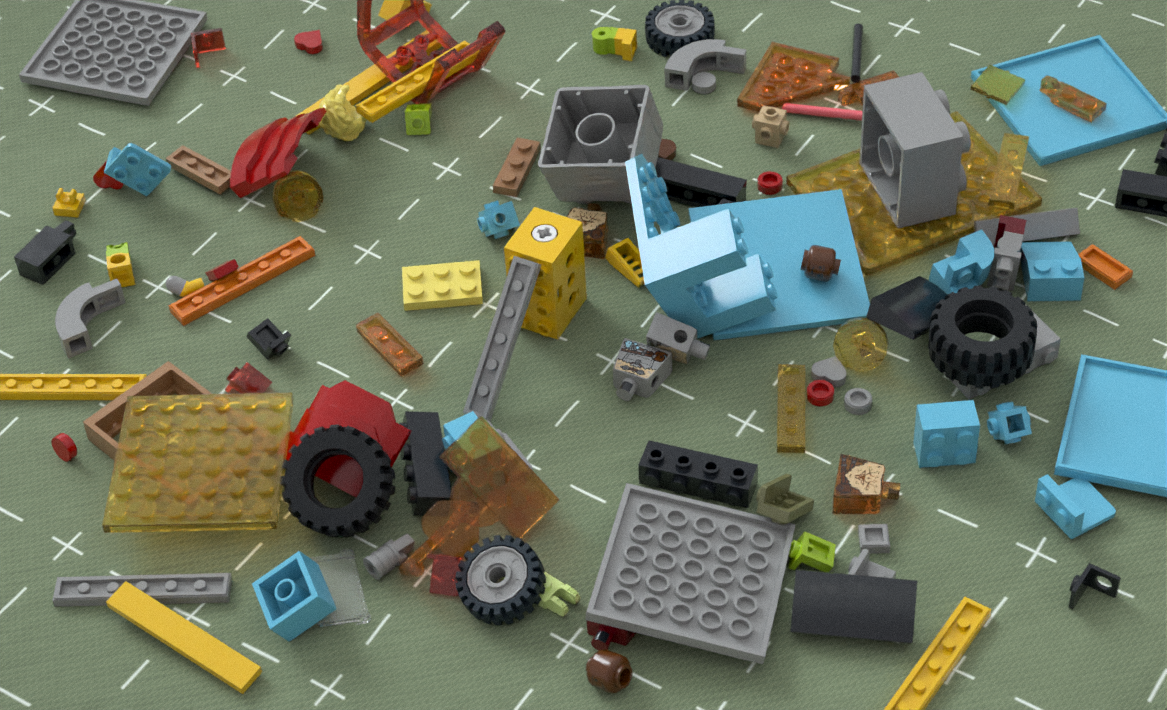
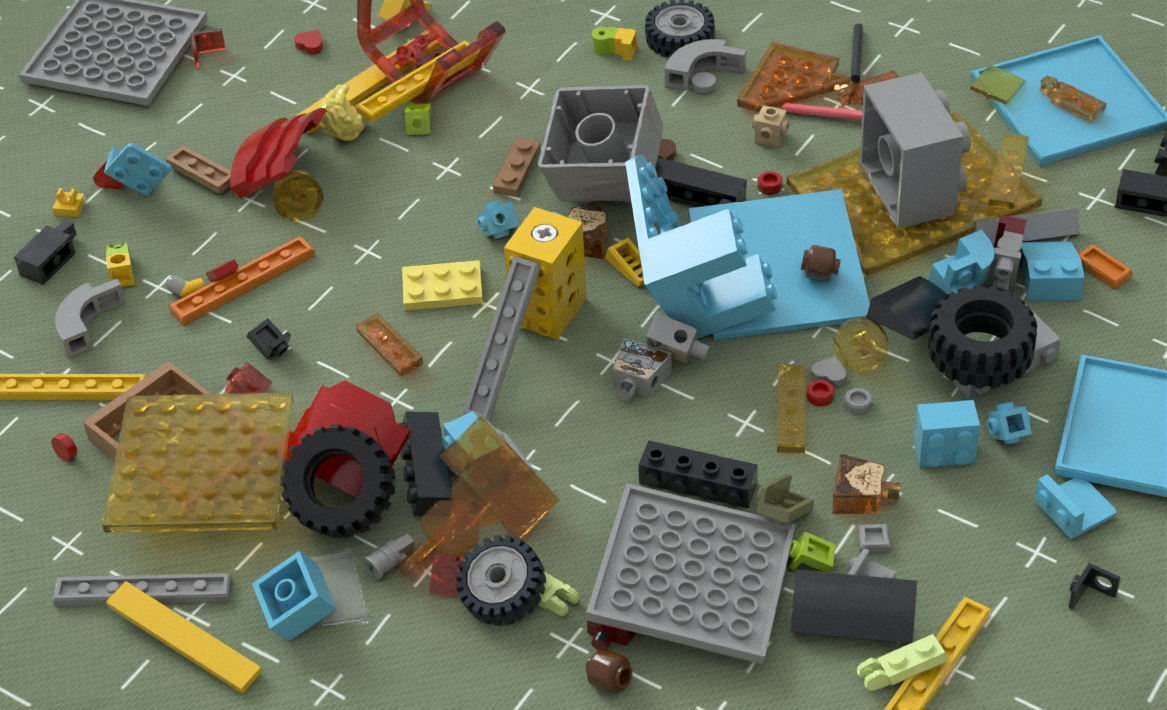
none -> yellowish green hinge [856,634,947,691]

